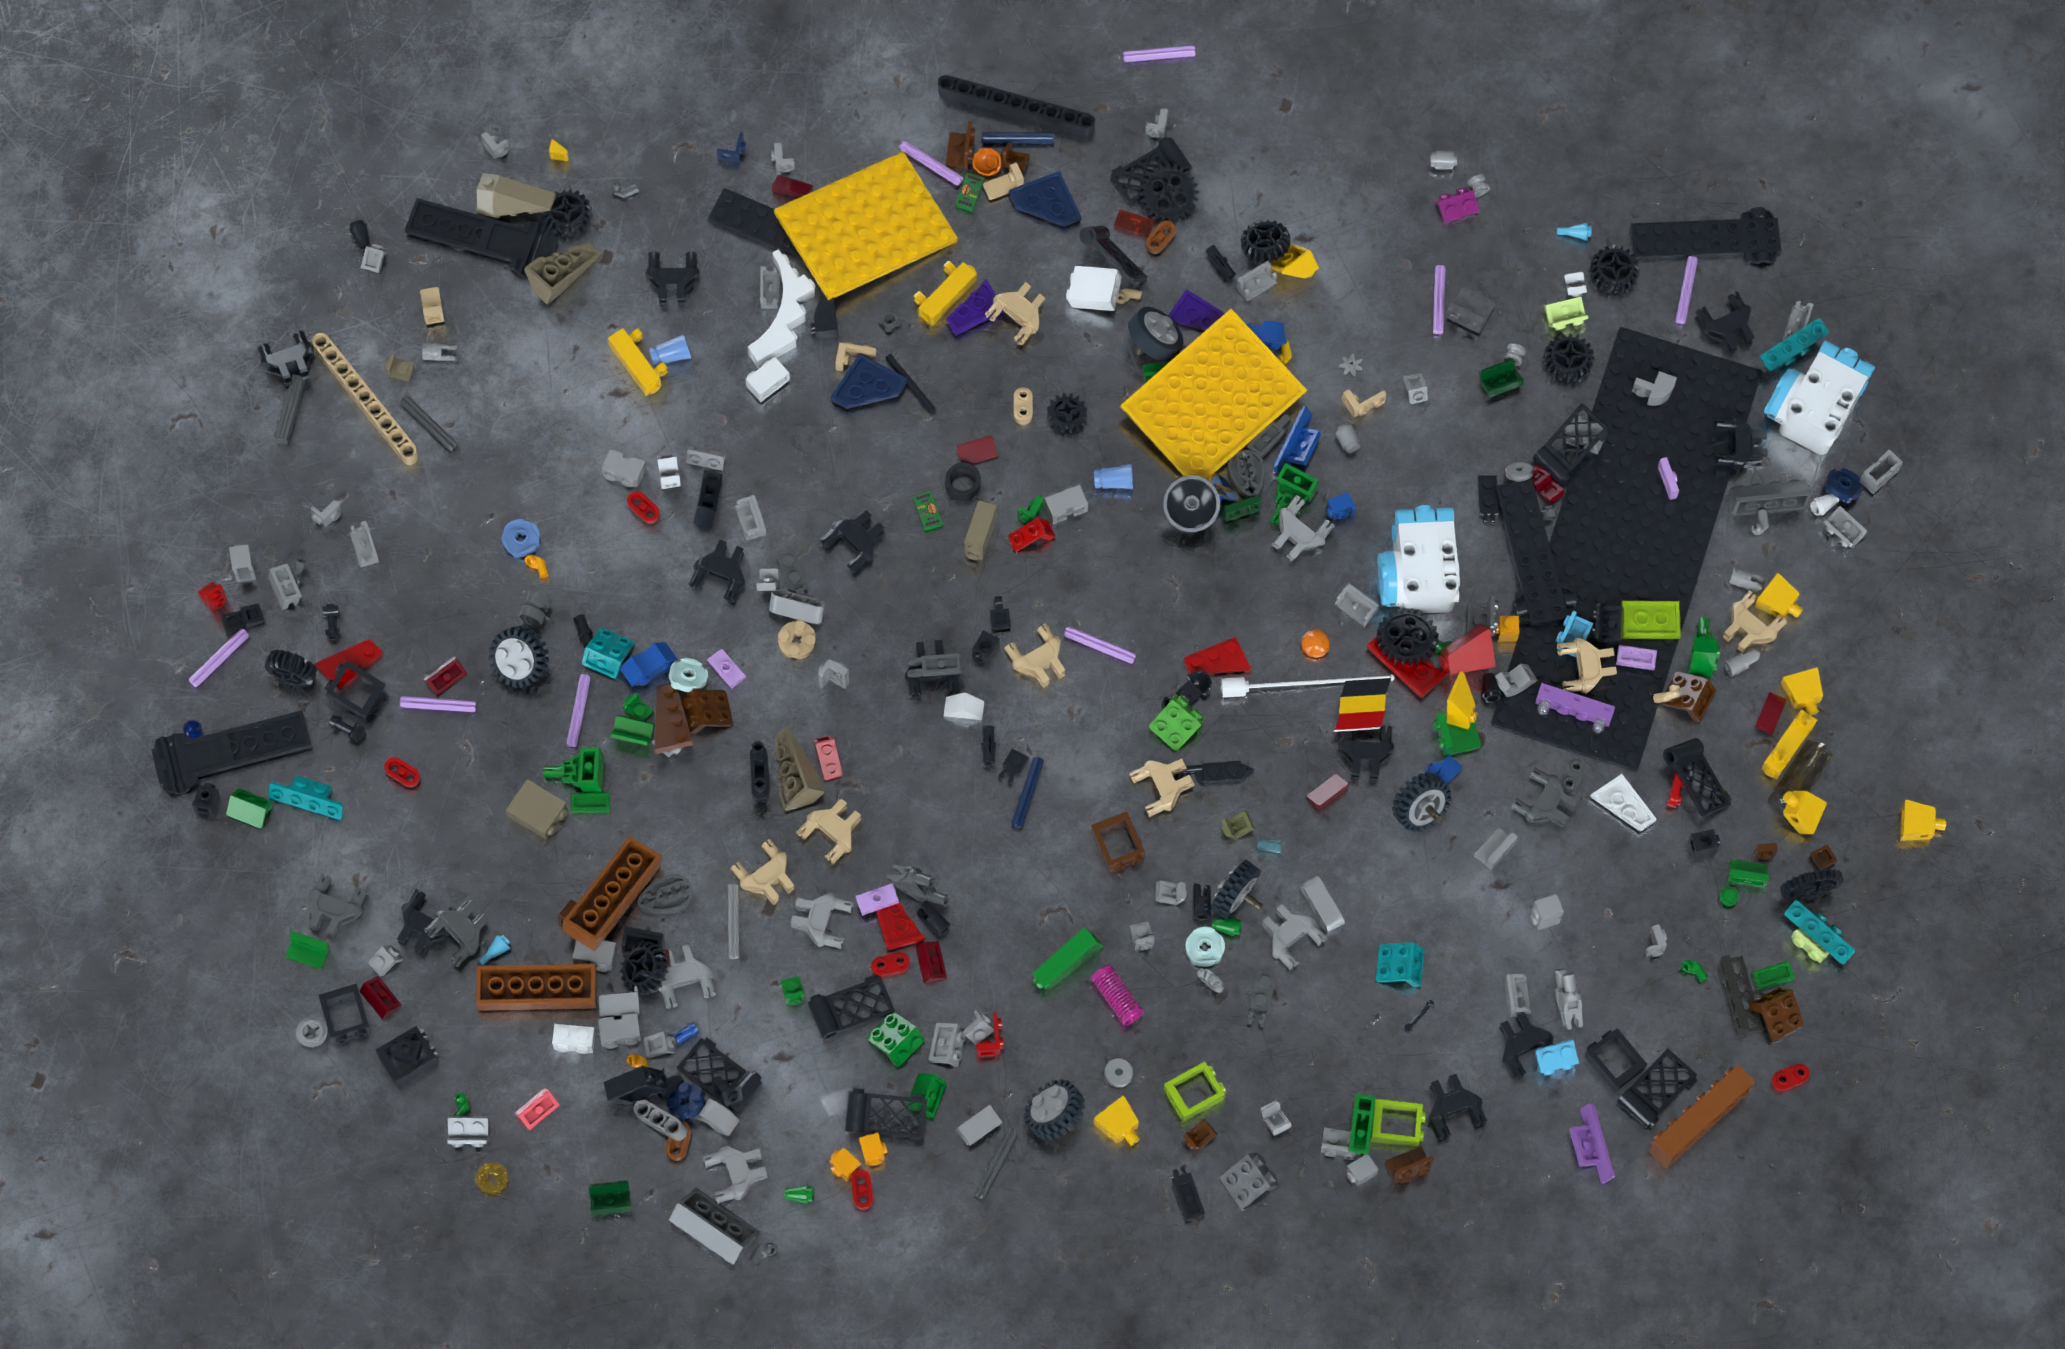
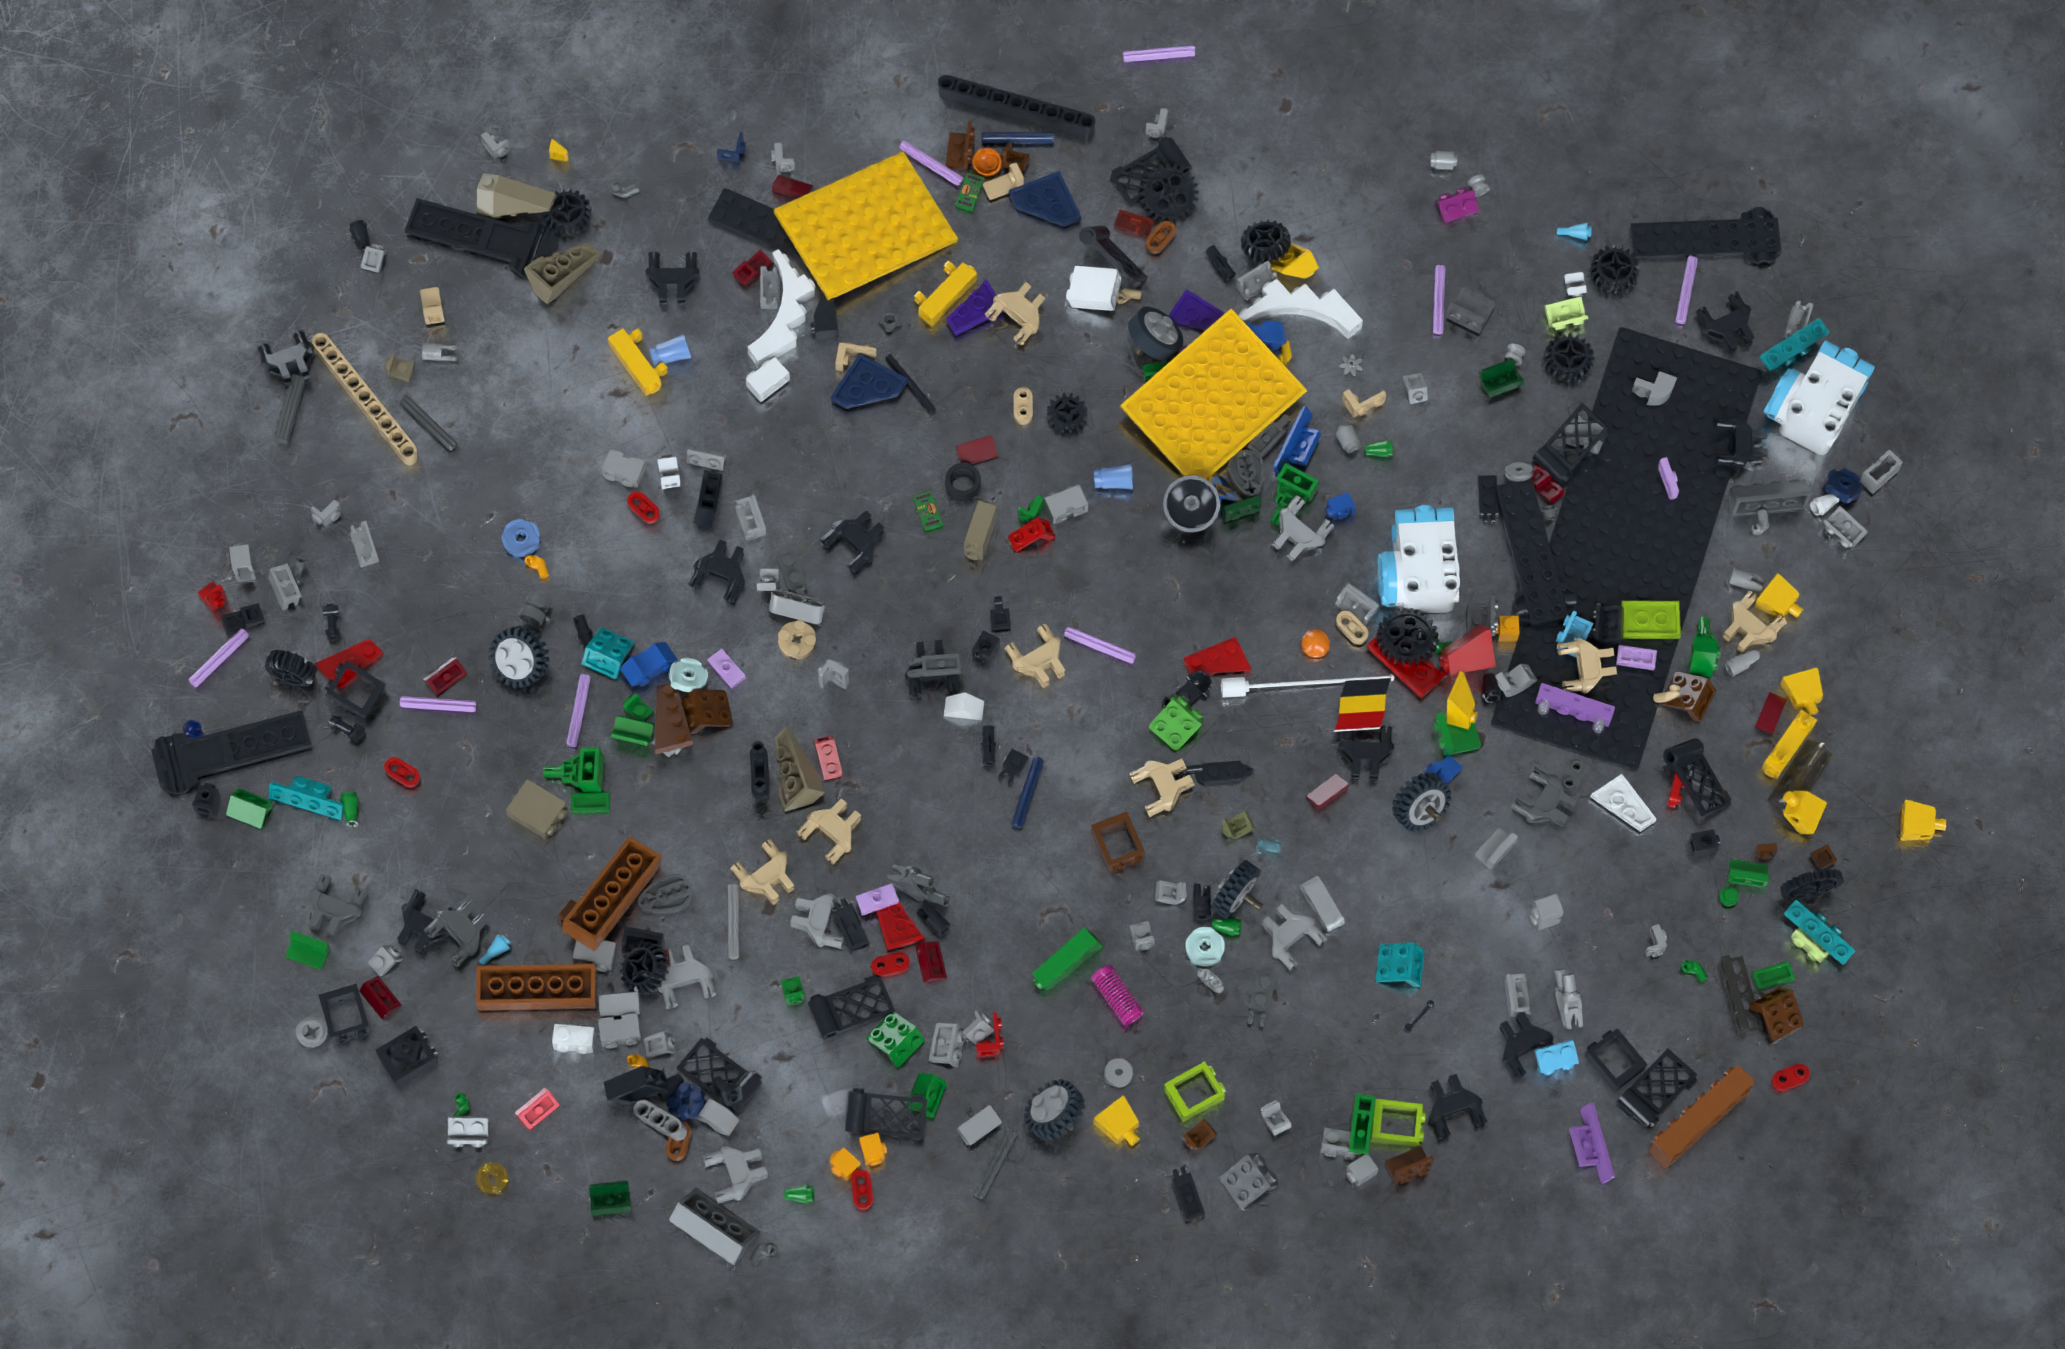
blue pin [673,1022,699,1045] -> none
none -> green cone [340,792,359,821]
none -> dark red slope [732,249,774,286]
none -> black hinge [833,896,870,951]
none -> white arch [1239,278,1363,339]
none -> tan plate [1336,611,1369,645]
none -> green cone [1366,439,1393,458]

